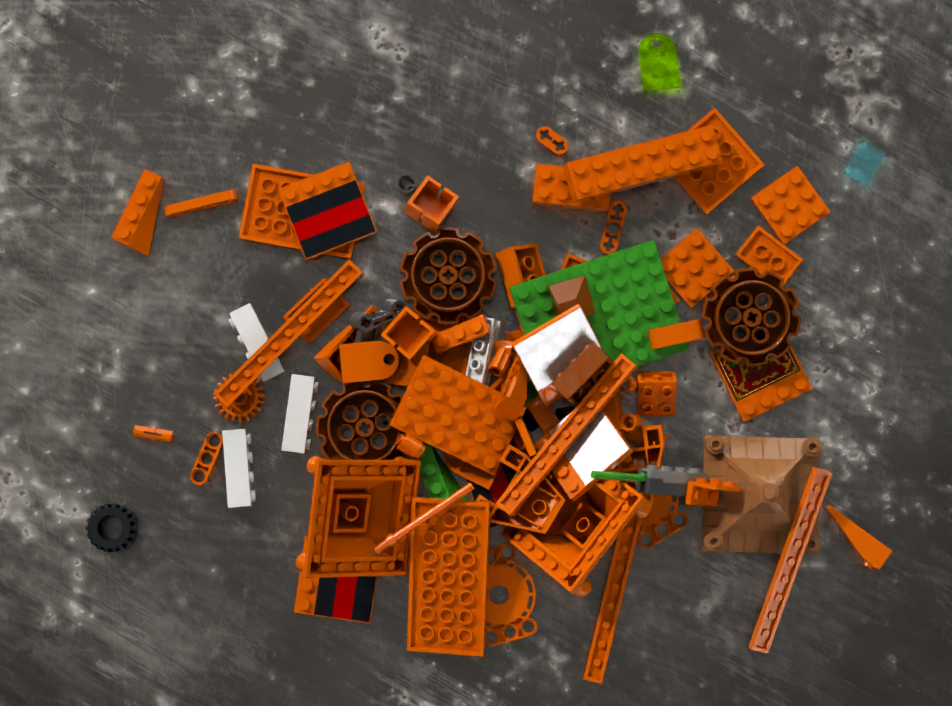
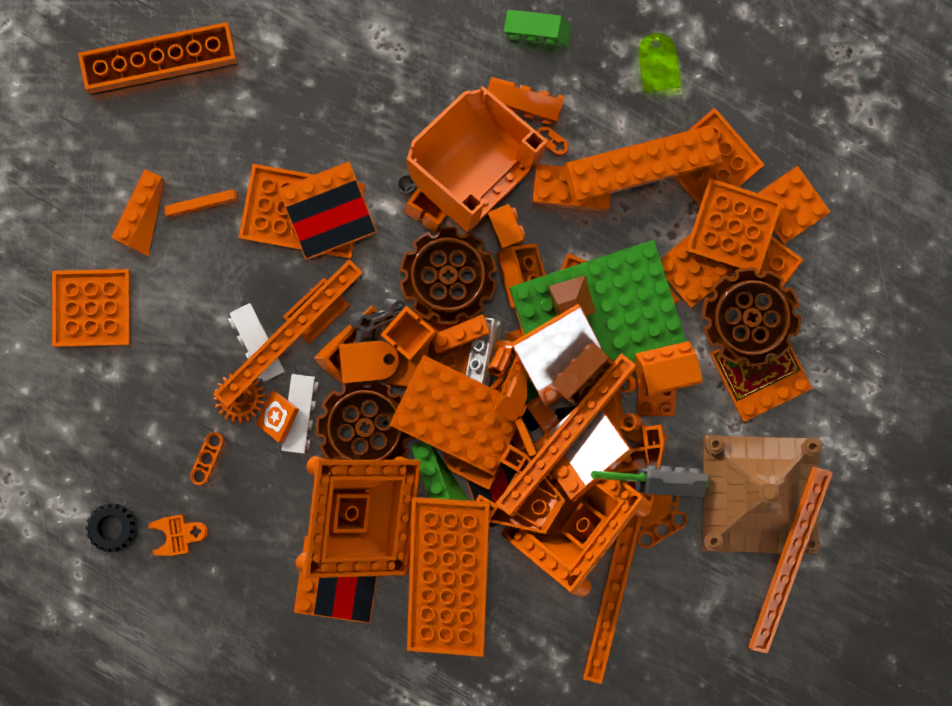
orange pin [133,425,173,443] -> none
white brick [222,429,256,508] -> none
orange bar [373,482,475,554] -> none
orange brick [396,433,426,459] -> none
orange piece [485,543,537,646] -> none
orange beam [600,200,627,255] -> none
orange beam [648,319,705,349] -> none
orange bracket [685,478,742,506] -> none
orange slope [824,505,892,570] -> none
clear light blue plate [843,140,886,186] -> none
none -> orange plate [52,269,130,347]
none -> orange brick [78,22,237,94]
none -> orange piece [148,514,208,556]
none -> orange tile [255,391,299,443]
none -> orange slope [406,86,548,232]
none -> orange wedge [487,77,565,126]
none -> orange brick [487,204,526,251]
none -> bright green wedge [503,10,572,48]
none -> orange slope [634,341,703,396]
none -> orange plate [686,178,783,274]

